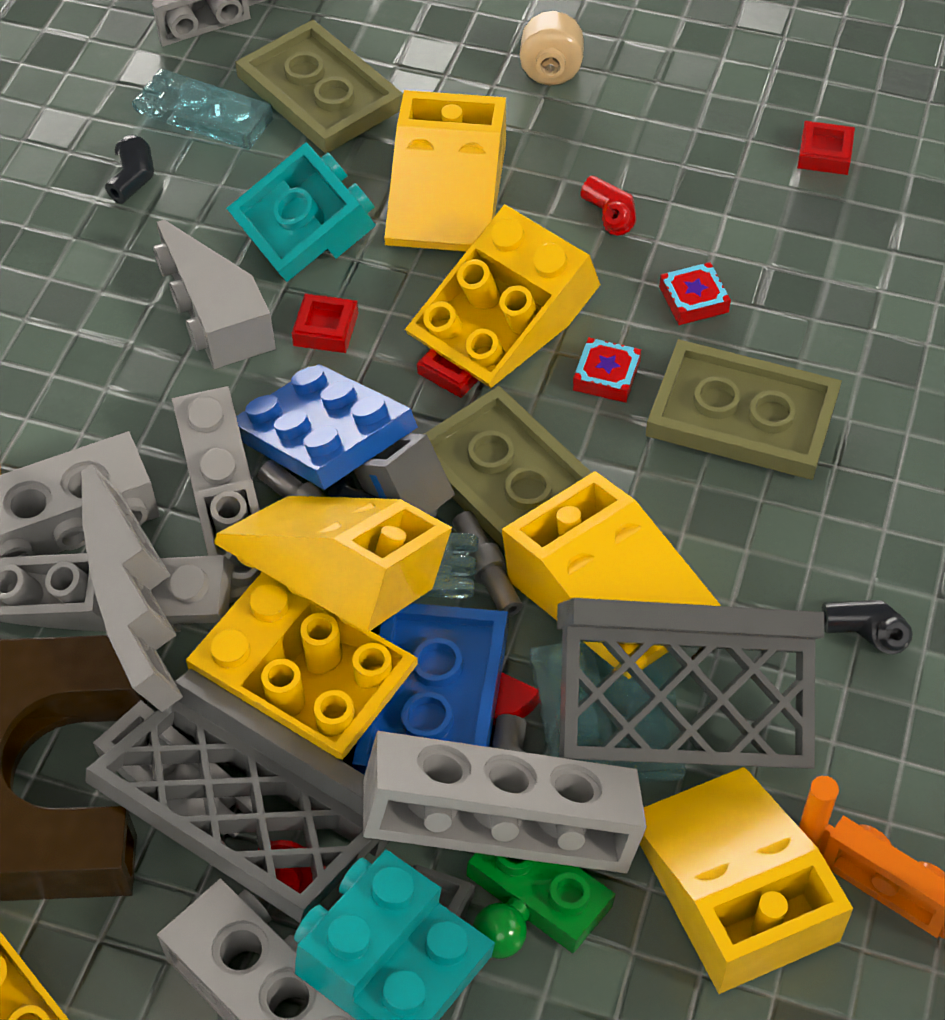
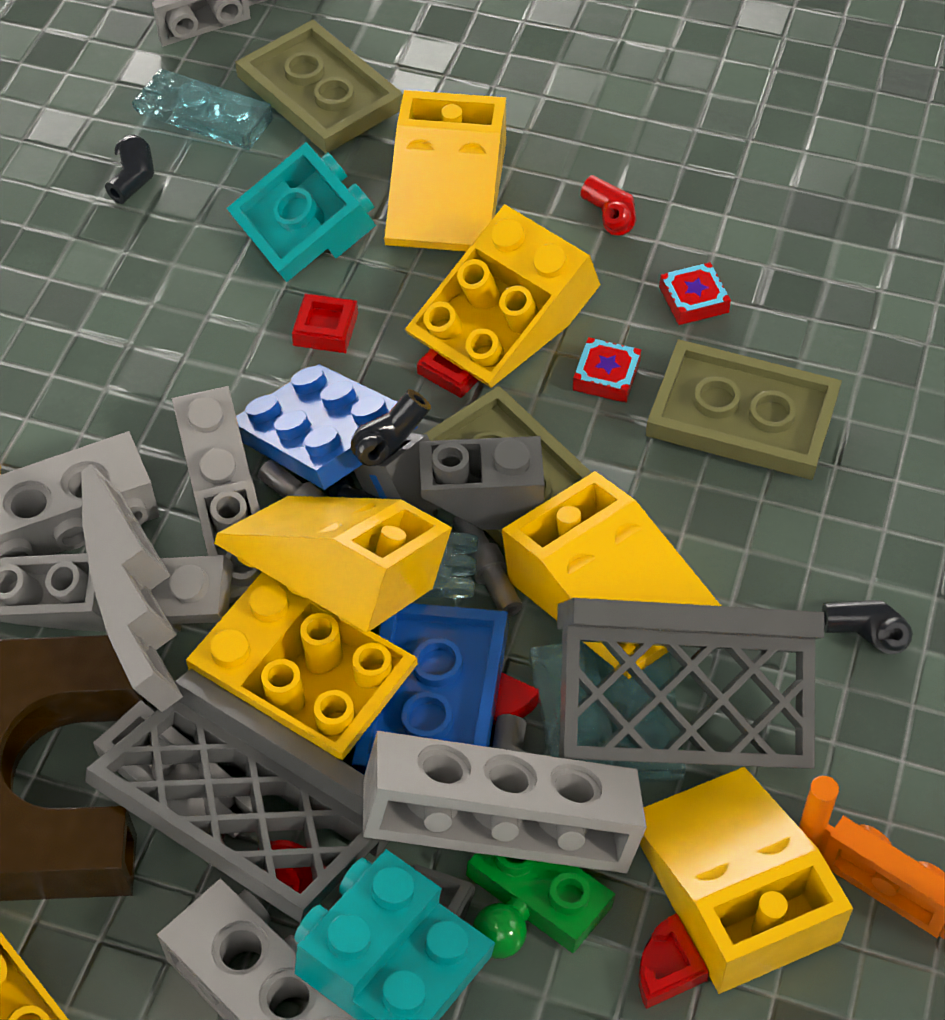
light grey slope [153,220,276,369] -> none
tan head [519,11,584,86] -> none
red tile [797,121,855,175] -> none
none -> black arm [351,389,431,467]
none -> dark grey slope [419,436,545,530]
none -> red tile [638,913,709,1009]

